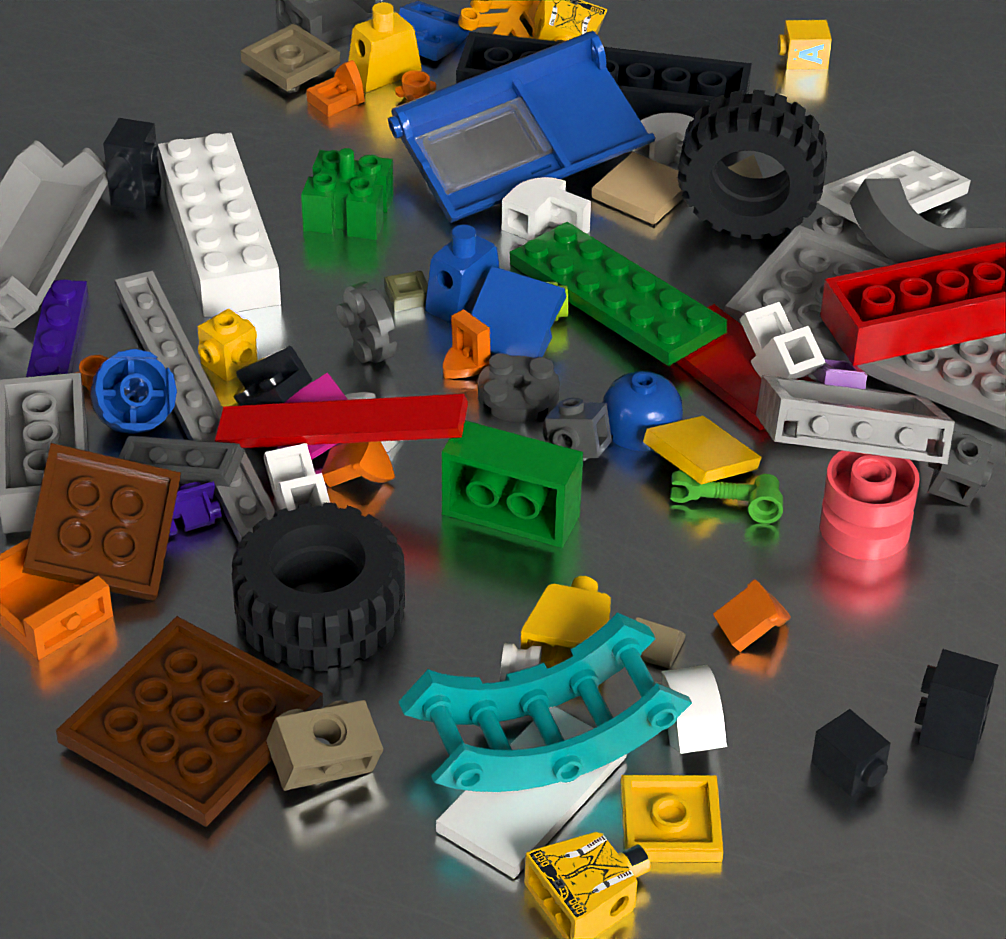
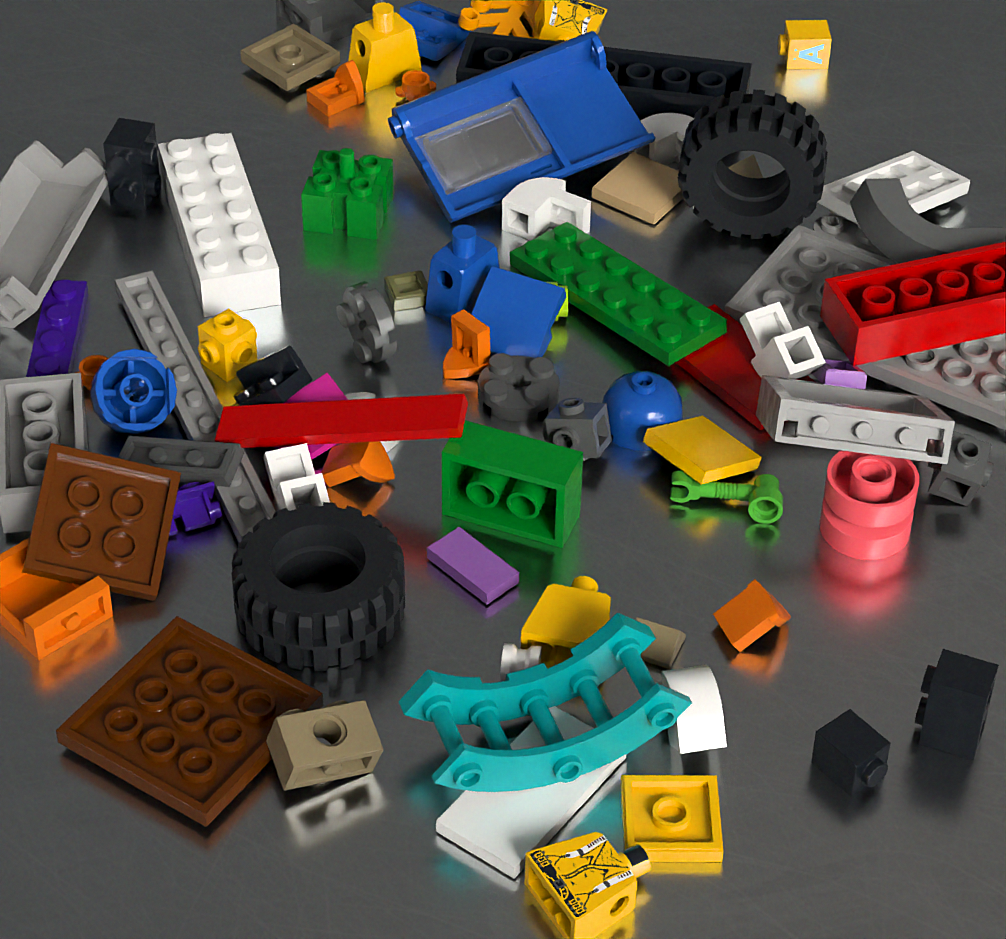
none -> medium lavender tile [427,527,519,605]

